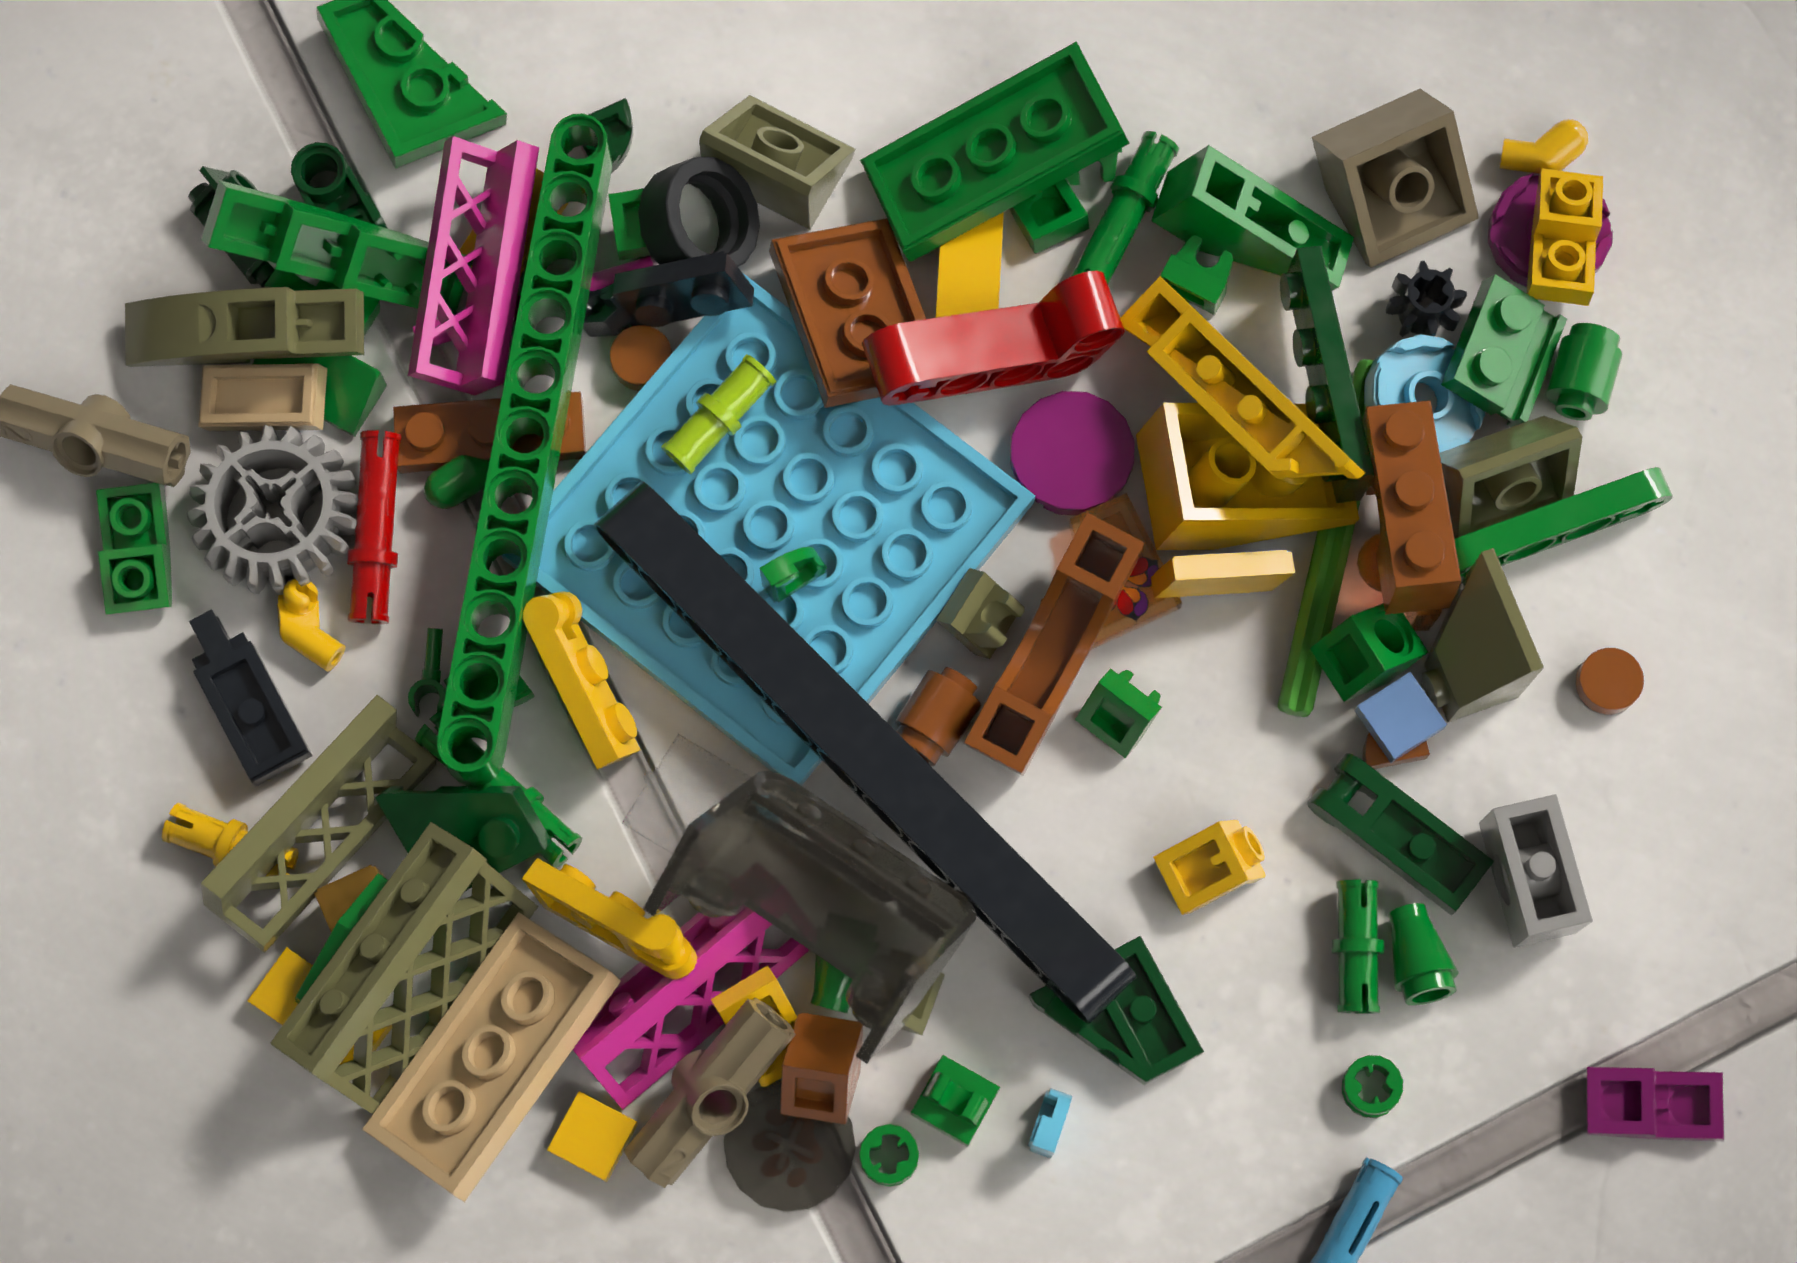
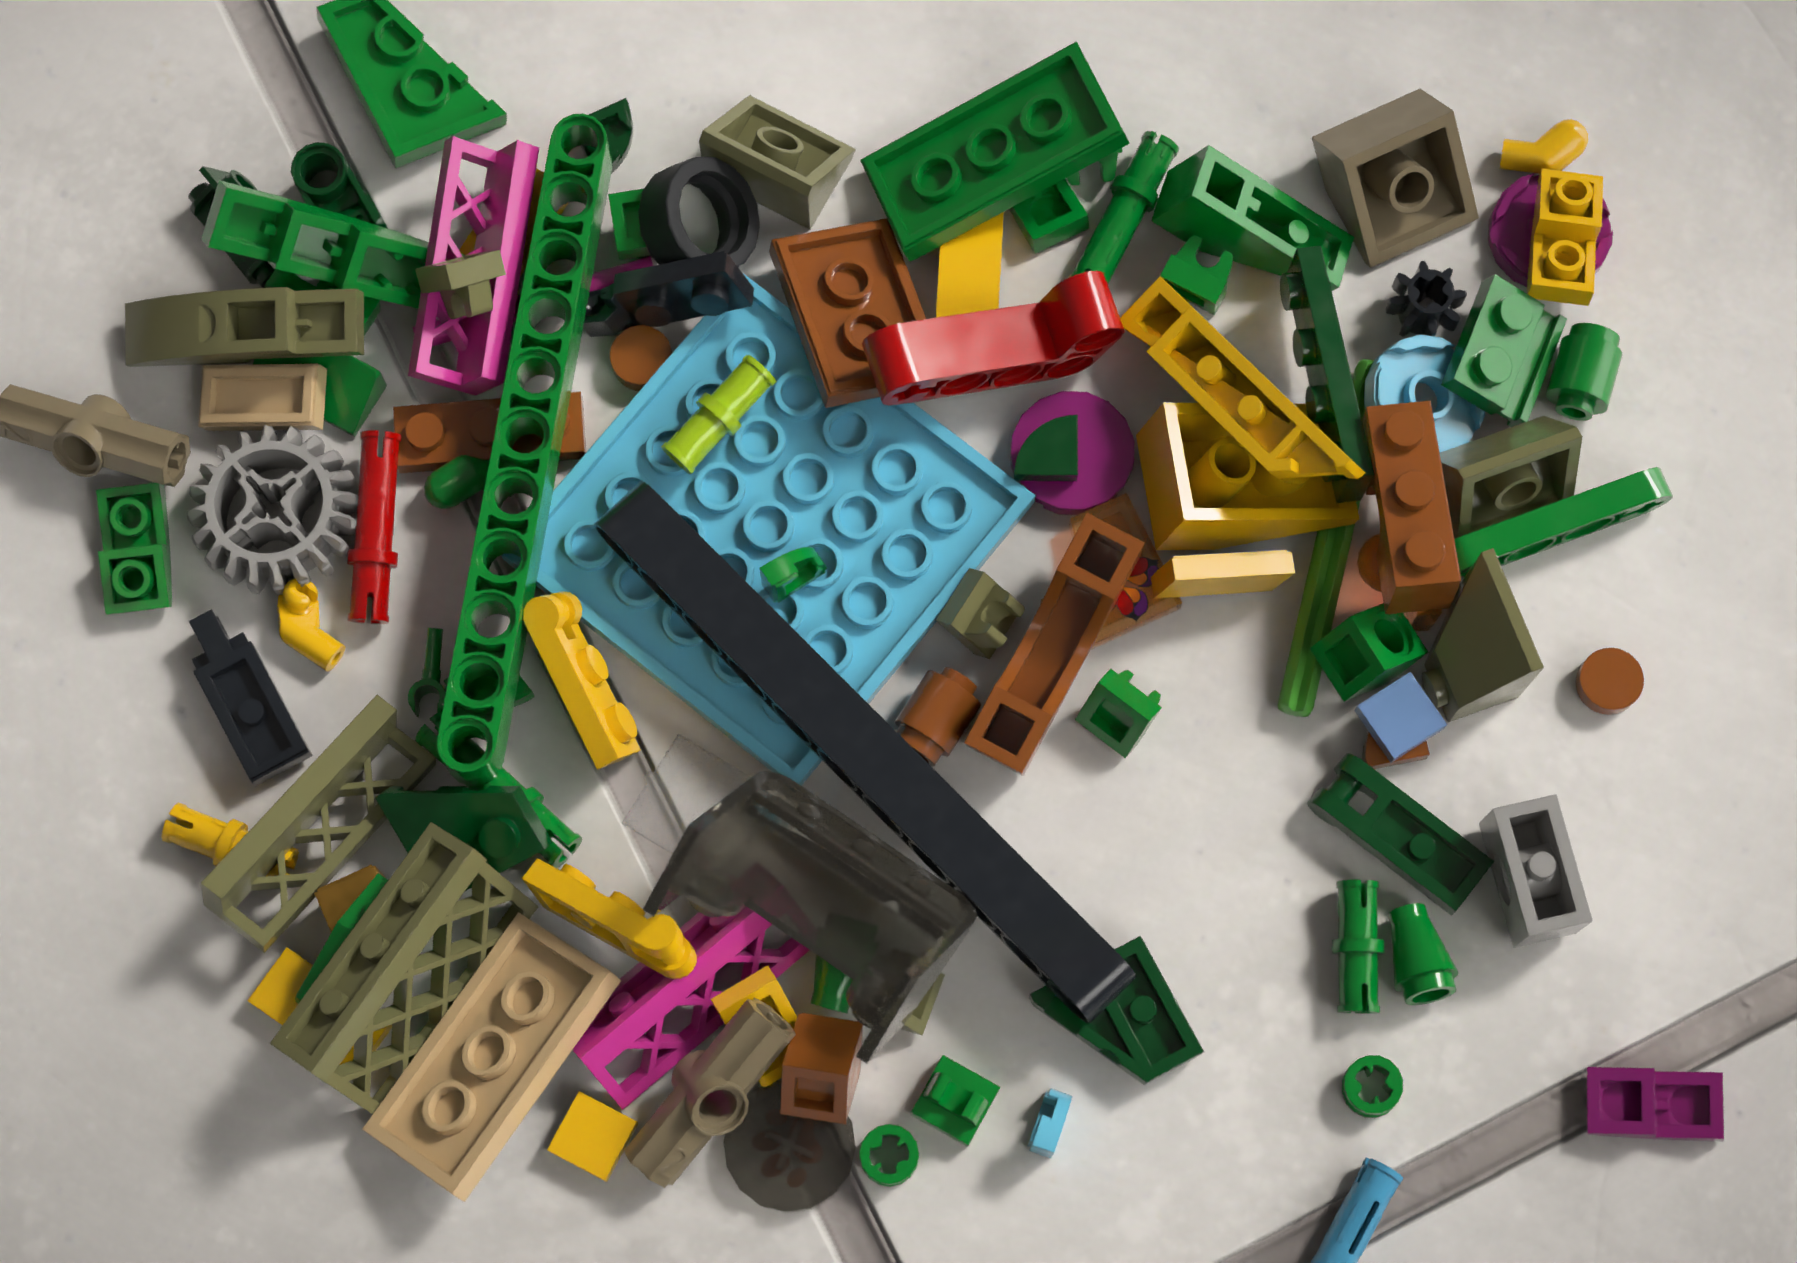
yellow bracket [1153,820,1266,915] -> none
none -> olive tile [415,250,506,319]
none -> dark green tile [1014,415,1078,482]

